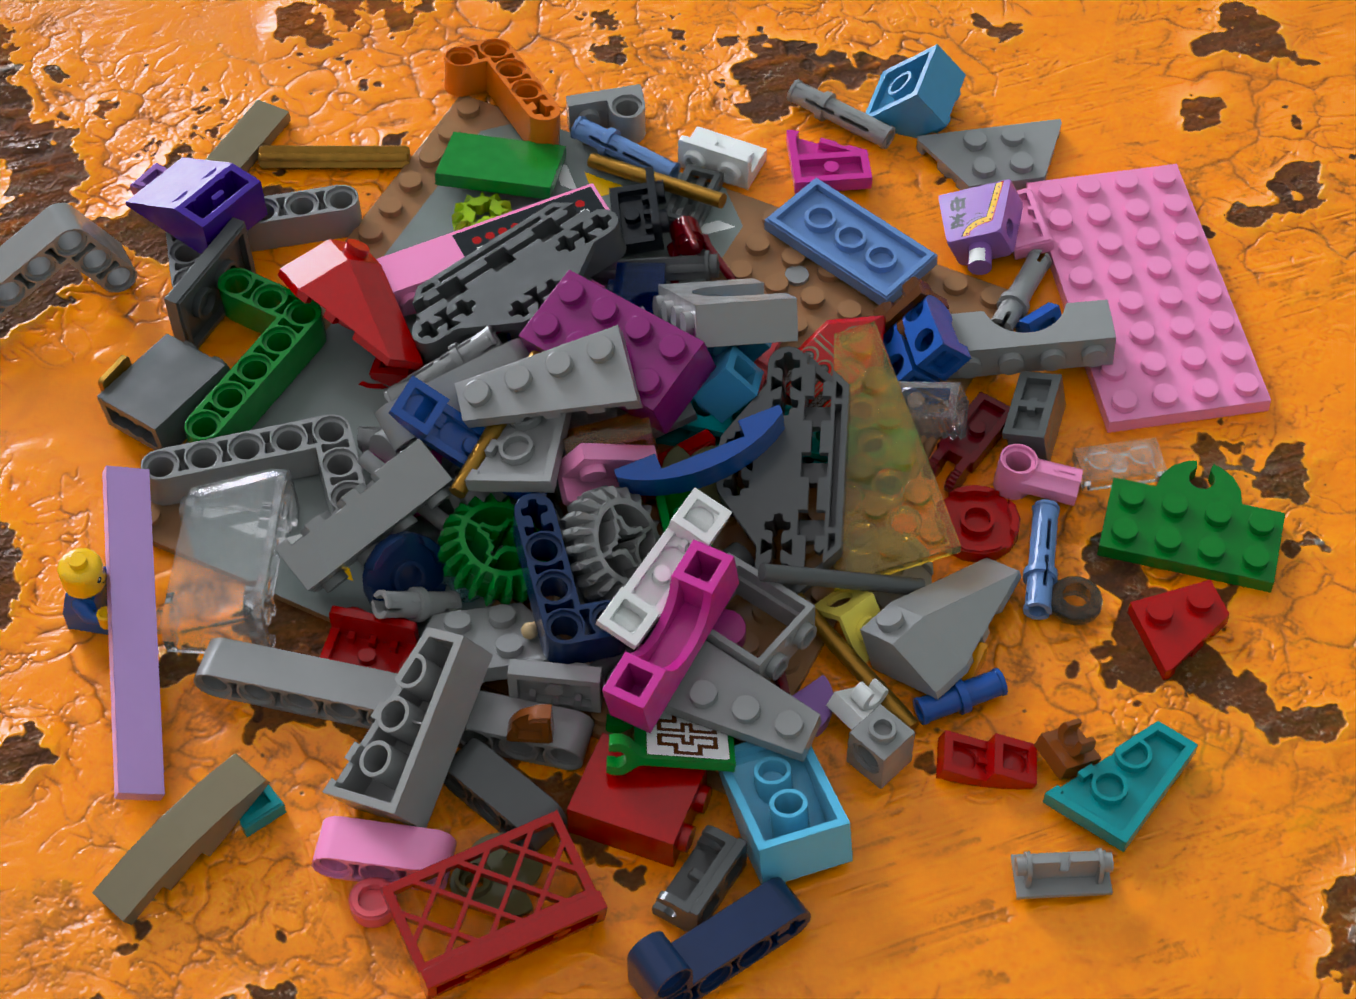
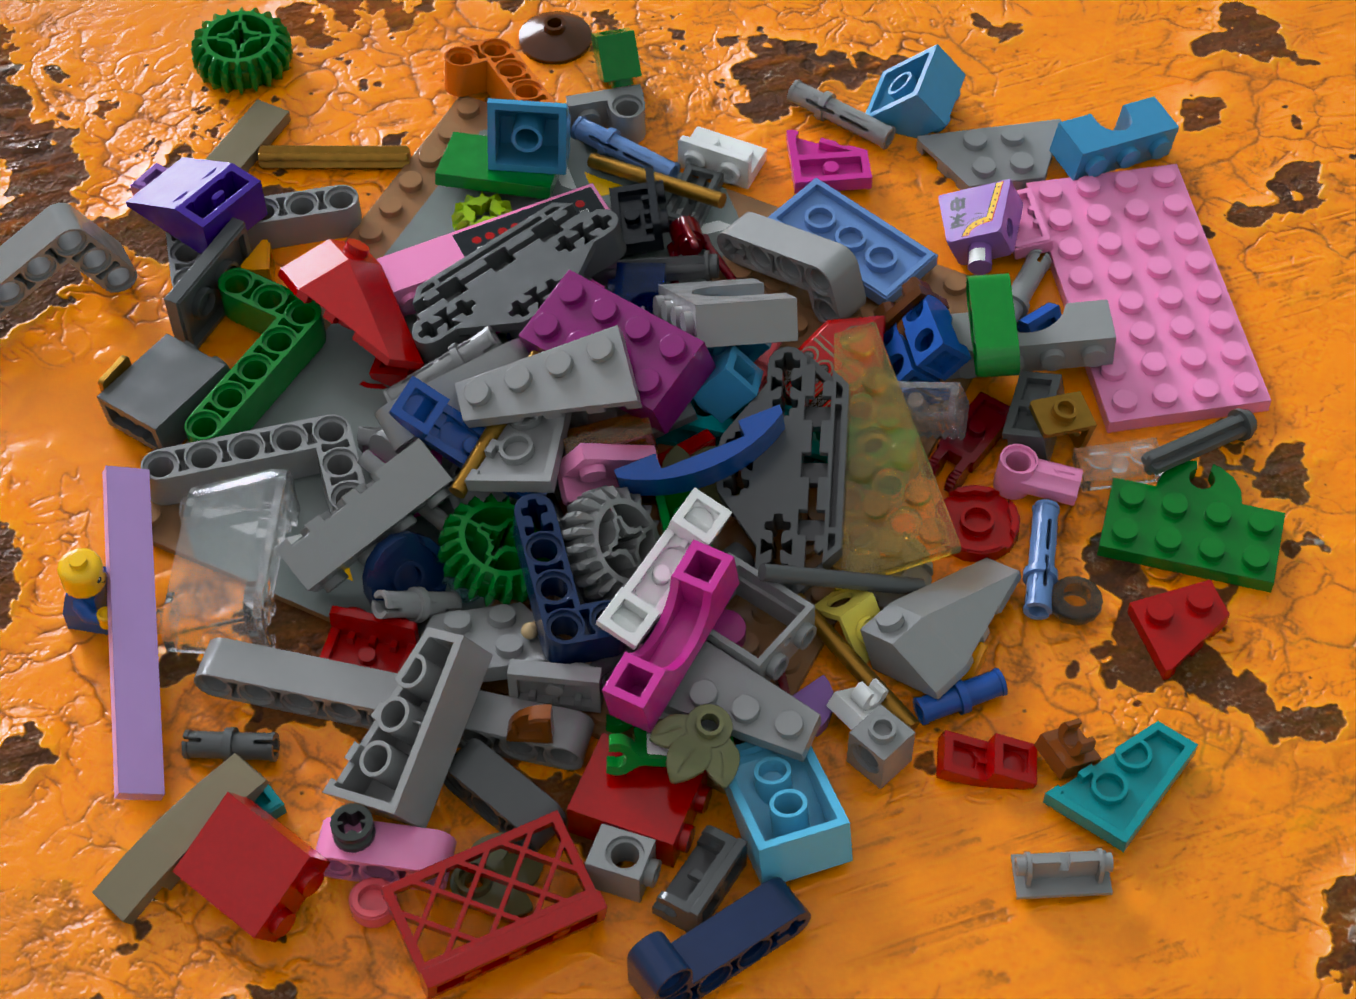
none -> red brick [172,792,331,942]
none -> dark grey pin [181,727,280,762]
none -> green gear [191,7,293,94]
none -> light orange slope [241,239,275,282]
none -> pearl dark grey bush [330,803,376,853]
none -> dark azure slope [487,98,571,175]
none -> reddish brown dish [519,11,592,65]
none -> light grey brick [585,823,662,903]
none -> green brick [591,27,642,88]
none -> olive plate [649,704,740,789]
none -> light grey beam [717,212,866,324]
none -> green beam [966,273,1020,378]
none -> pearl gold bracket [1029,391,1097,452]
none -> dark azure arch [1049,96,1179,181]
none -> dark grey axle [1141,408,1257,475]

